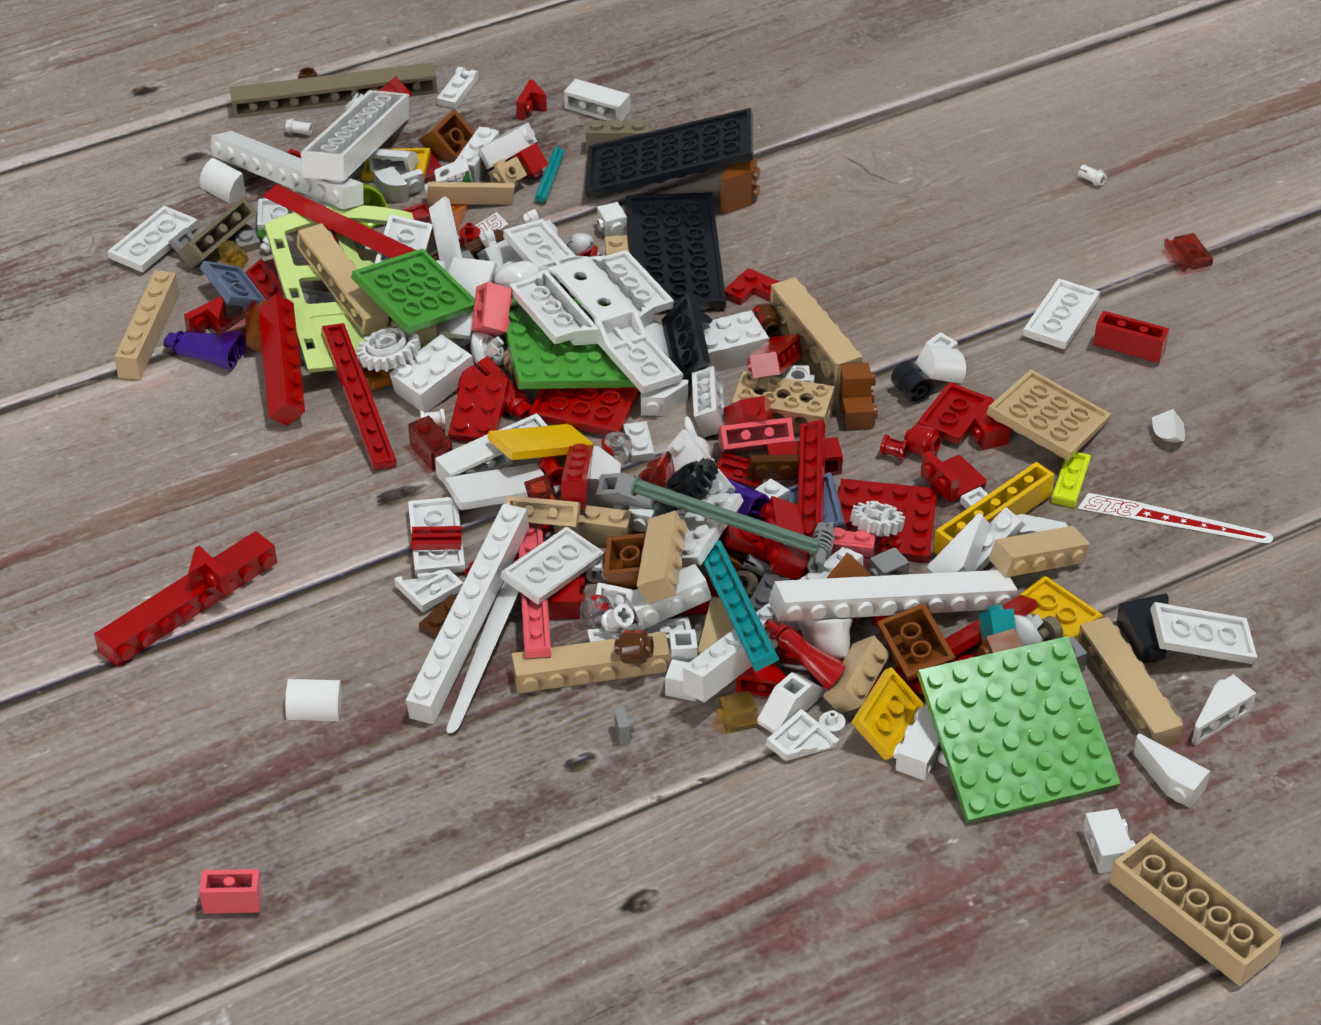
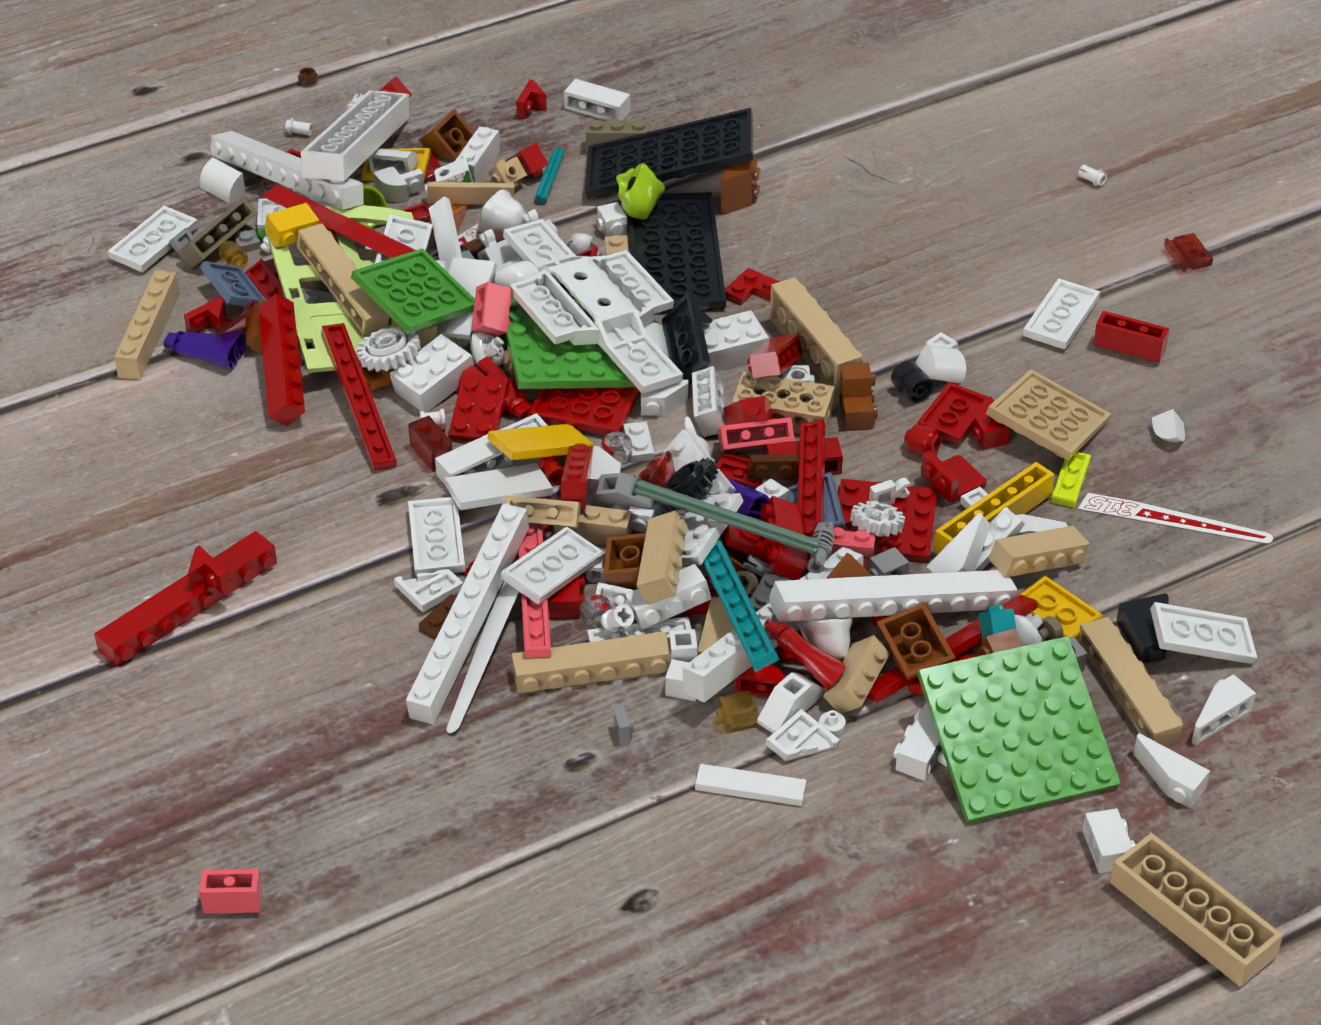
dark tan brick [229,62,438,118] -> none
white brick [285,679,342,721] -> none
red tile [411,526,462,550] -> none
white plate [437,67,479,109] -> none
red tile [459,222,481,244] -> none
white slope [478,122,537,169] -> none
clear red brick [524,474,557,500] -> none
reddish brown head [614,630,654,664] -> none
reddish brown head [752,303,782,337] -> none
yellow plate [851,667,924,760] -> none
red bush [879,434,908,461] -> none
none -> yellow brick [265,203,319,248]
none -> white piece [477,189,526,233]
none -> lime piece [617,164,665,220]
none -> white tile [695,764,806,806]
none -> white plate [869,478,911,505]

